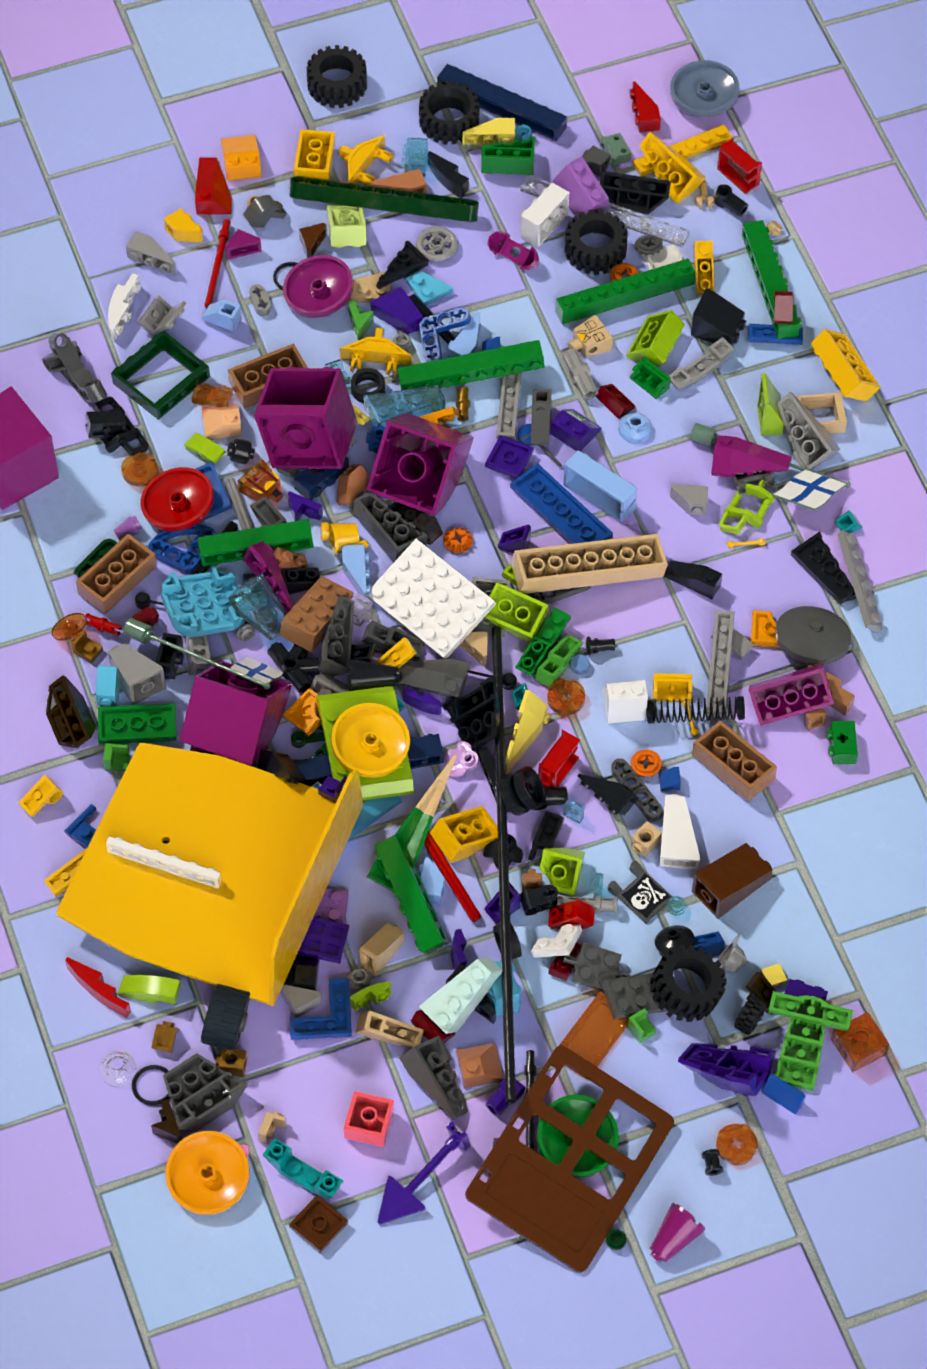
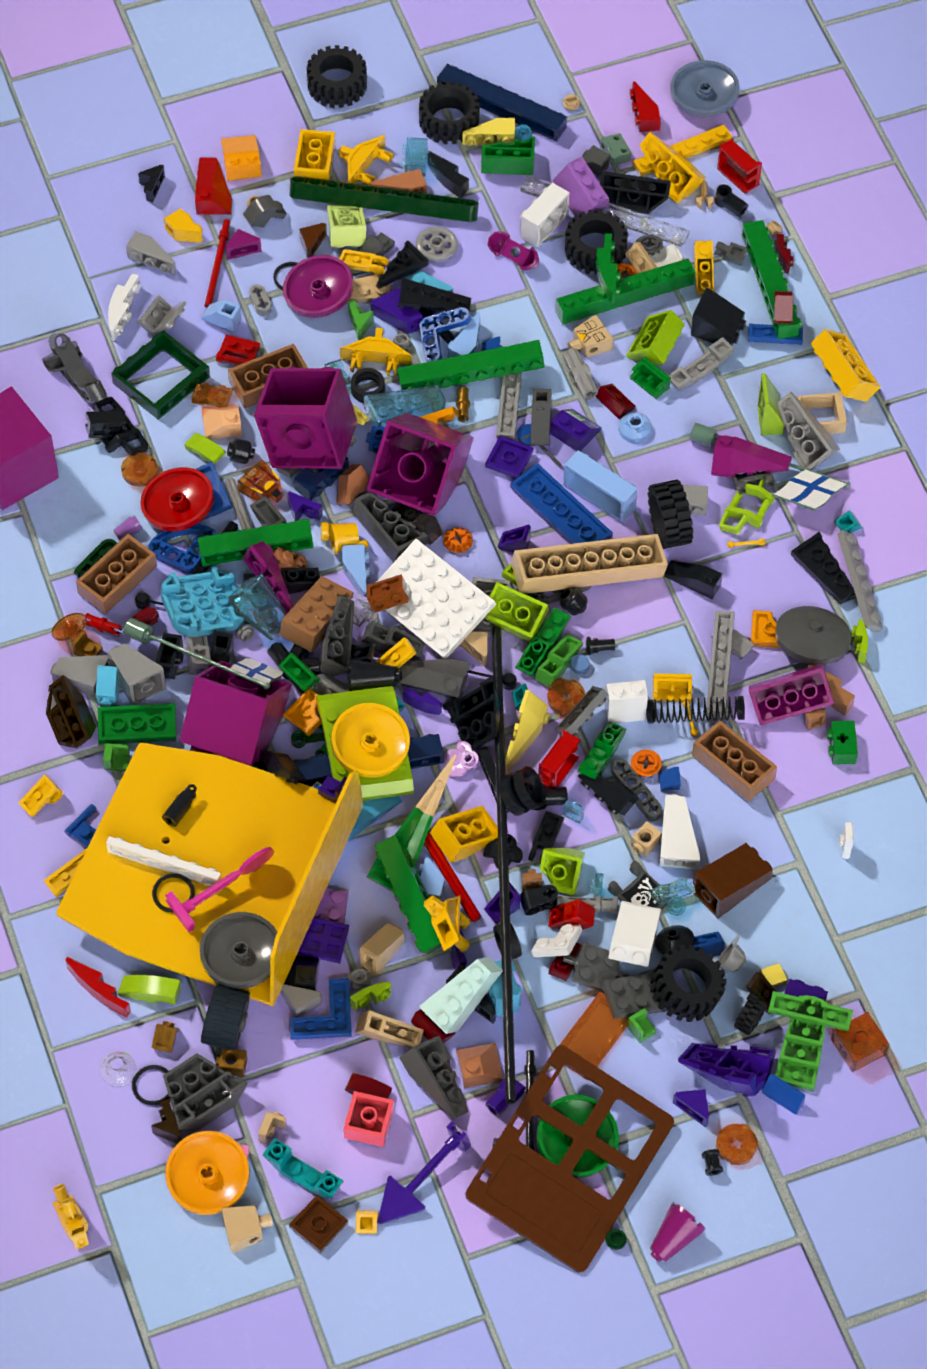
none -> light grey slope [50,655,110,697]
none -> yellow connector [52,1184,88,1249]
none -> black slope [138,164,165,202]
none -> black tyre [152,874,195,913]
none -> black piece [162,784,197,827]
none -> dark pink piece [165,847,274,933]
none -> dark grey dish [200,912,278,989]
none -> black slope [208,630,234,668]
none -> red plate [216,334,261,365]
none -> tan torso [221,1206,273,1253]
none -> green slope [278,652,321,692]
none -> yellow hinge [339,249,389,275]
none -> dark red slope [345,1073,392,1099]
none -> yellow slope [356,1210,378,1234]
none -> dark grey slope [361,232,395,264]
none -> dark orange bracket [366,574,409,613]
none -> black wing [397,278,471,315]
none -> yellow connector [424,895,471,952]
none -> dark grey plate [555,686,608,736]
none -> black head [560,587,588,615]
none -> tan plate [563,94,580,111]
none -> green slope [578,722,627,779]
none -> green slope [596,233,621,303]
none -> white slope [609,901,661,967]
none -> tan plate [625,242,658,273]
none -> black tyre [648,479,693,549]
none -> clear light blue plate [650,878,695,905]
none -> dark purple slope [673,1089,709,1127]
none -> dark grey plate [714,241,748,265]
none -> dark red slope [776,234,794,274]
none -> white plate [839,822,854,859]
none -> lime slope [851,619,868,663]

